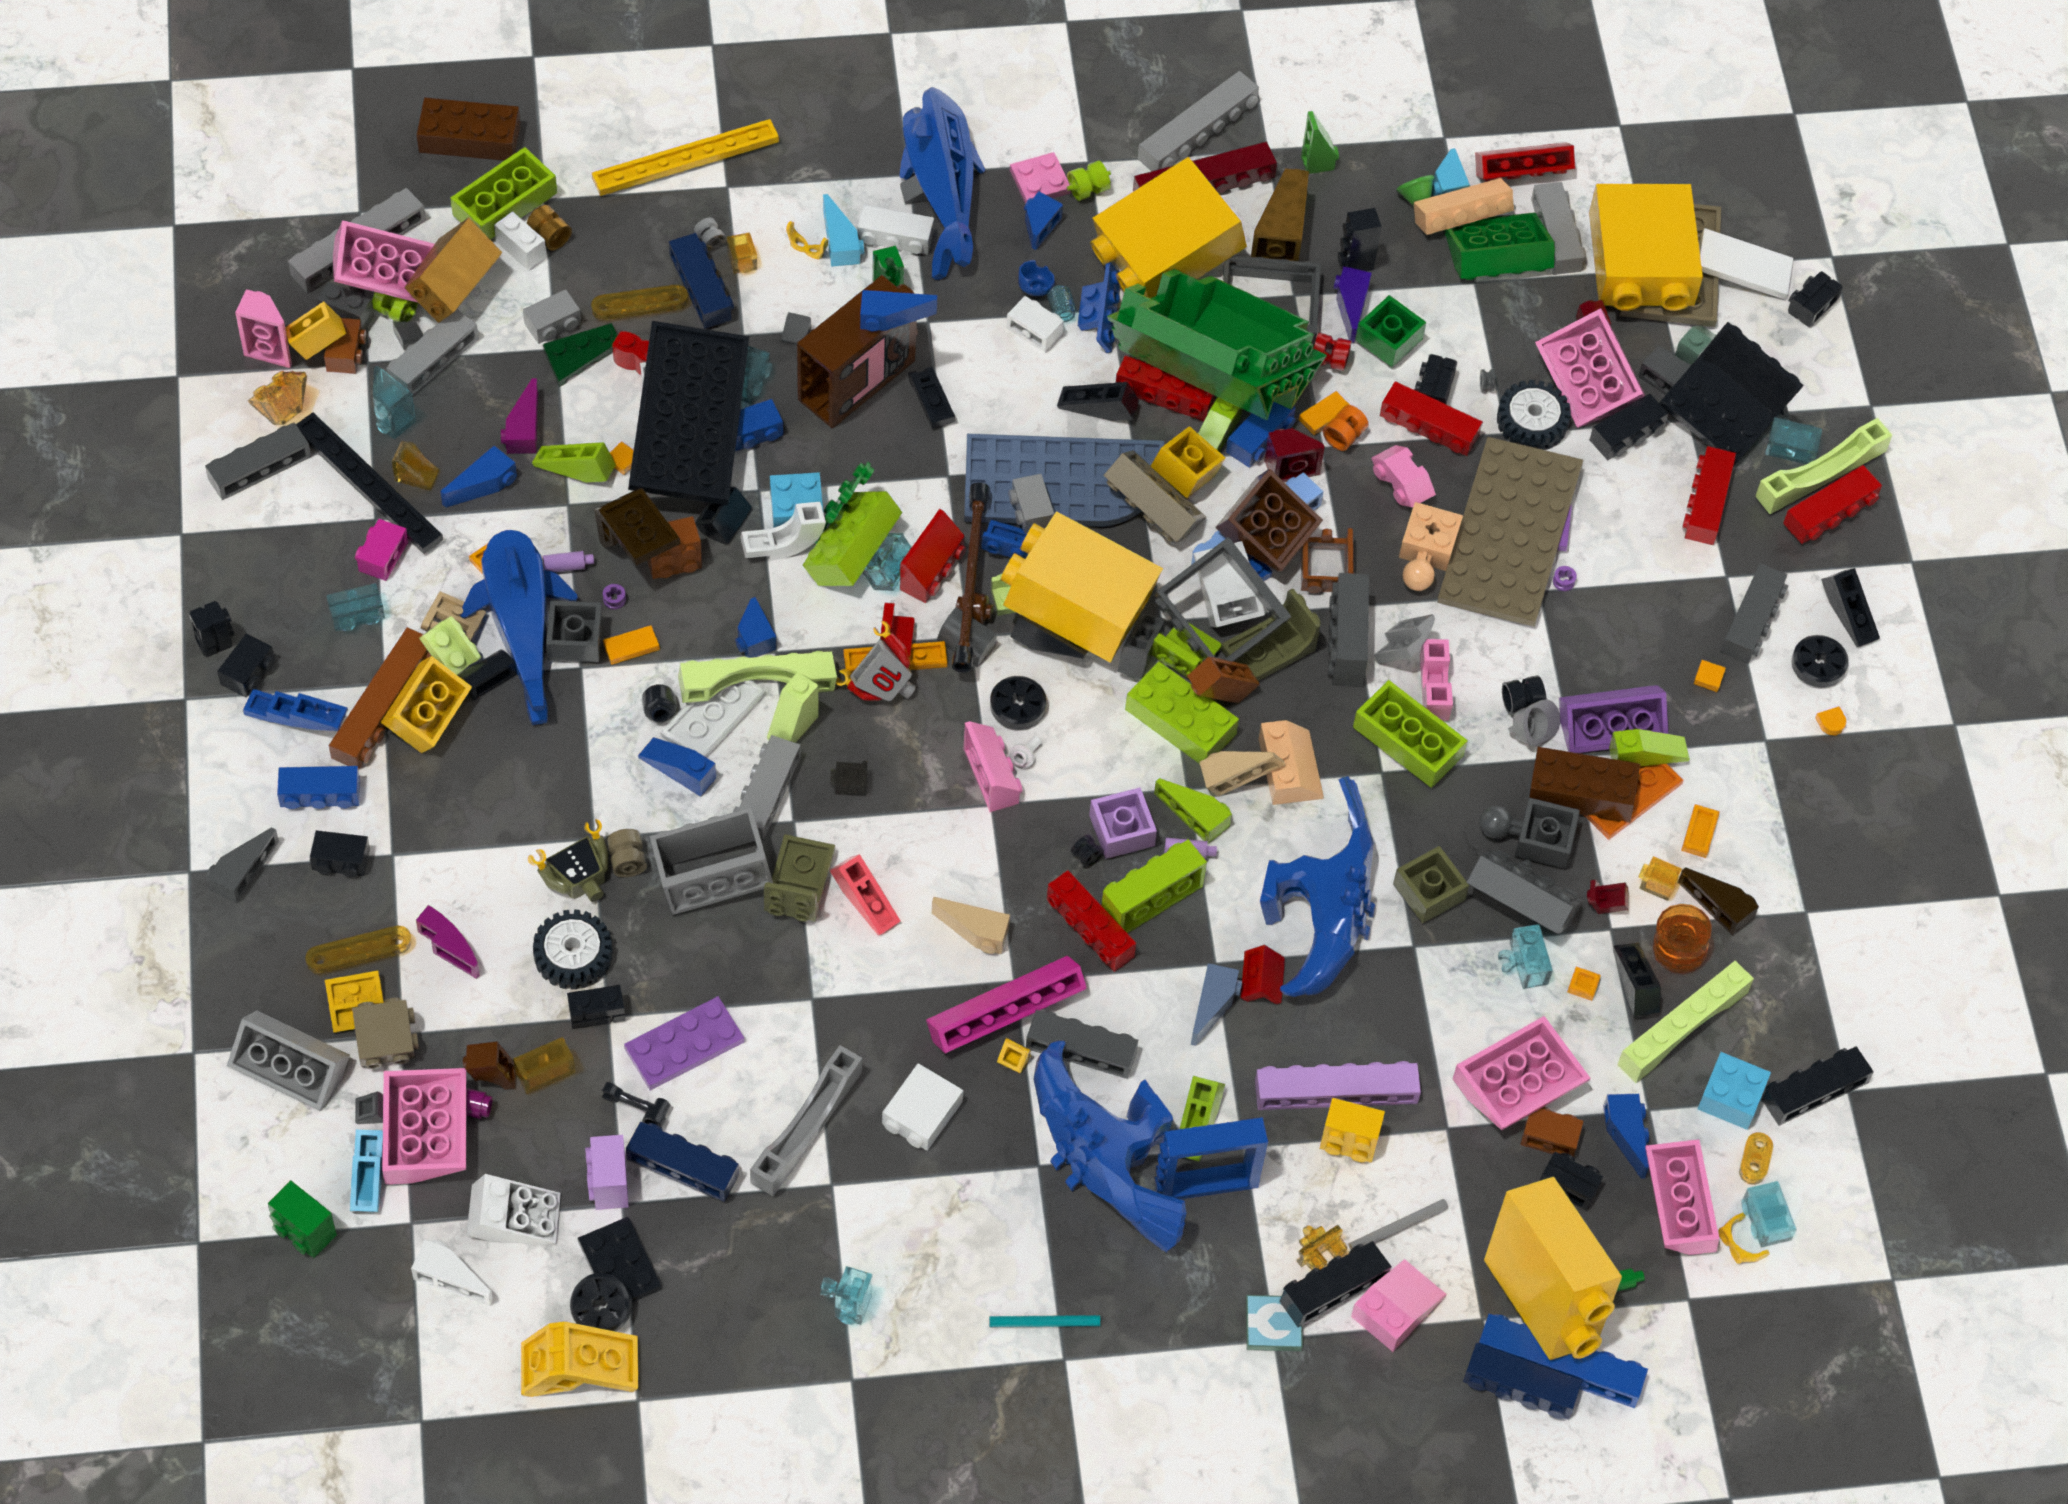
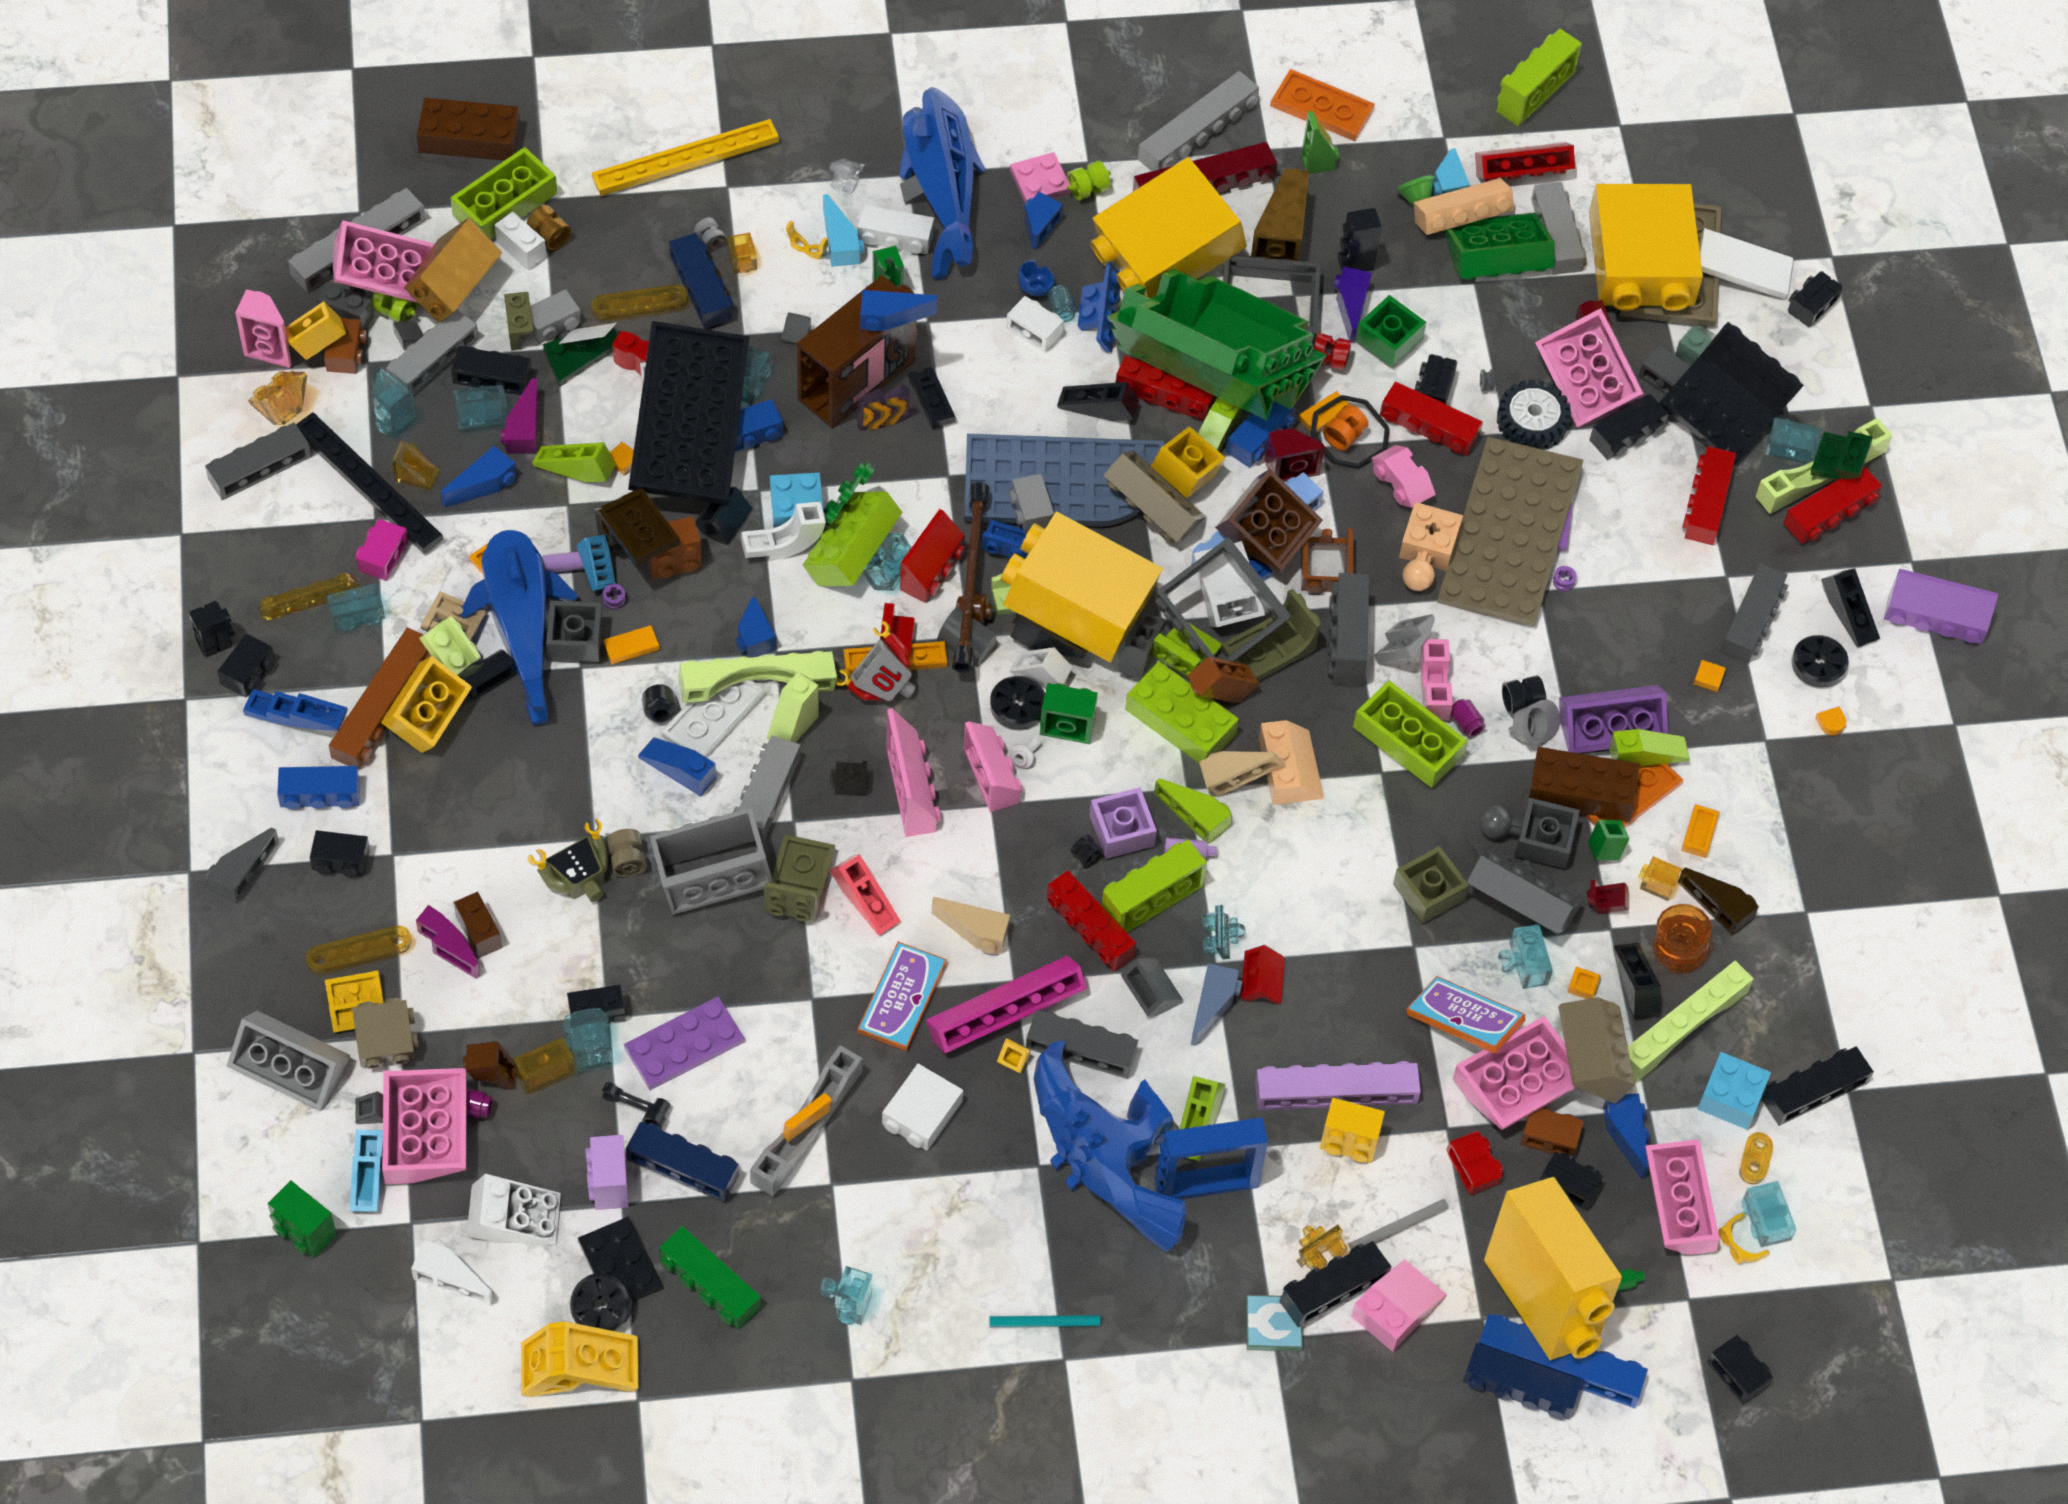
wheel [533,909,612,990] -> none
blue animal [1260,776,1376,997] -> none
none -> clear yellow plate [258,573,359,620]
none -> black brick [451,346,532,395]
none -> clear light blue brick [453,385,507,429]
none -> reddish brown brick [454,891,502,959]
none -> olive bracket [504,292,533,351]
none -> white sticker [559,323,617,344]
none -> clear light blue piece [561,1008,613,1073]
none -> dark azure slope [576,535,616,591]
none -> green brick [659,1226,762,1329]
none -> light orange tile [782,1093,832,1142]
none -> clear slope [830,158,865,194]
none -> tile [857,941,947,1051]
none -> slope [858,383,910,431]
none -> bright pink slope [886,708,940,837]
none -> white slope [1010,647,1073,689]
none -> green brick [1039,683,1098,744]
none -> dark grey brick [1121,958,1183,1017]
none -> clear light blue hips [1203,905,1246,959]
none -> orange tile [1270,69,1375,141]
none -> black piece [1311,395,1389,468]
none -> tile [1407,976,1525,1054]
none -> red brick [1446,1130,1503,1195]
none -> magenta brick [1450,699,1486,738]
none -> lime brick [1496,28,1582,127]
none -> dark tan slope [1558,997,1635,1104]
none -> green brick [1588,820,1630,861]
none -> black brick [1707,1335,1773,1405]
none -> dark green slope [1811,431,1873,479]
none -> medium lavender slope [1883,568,1998,644]

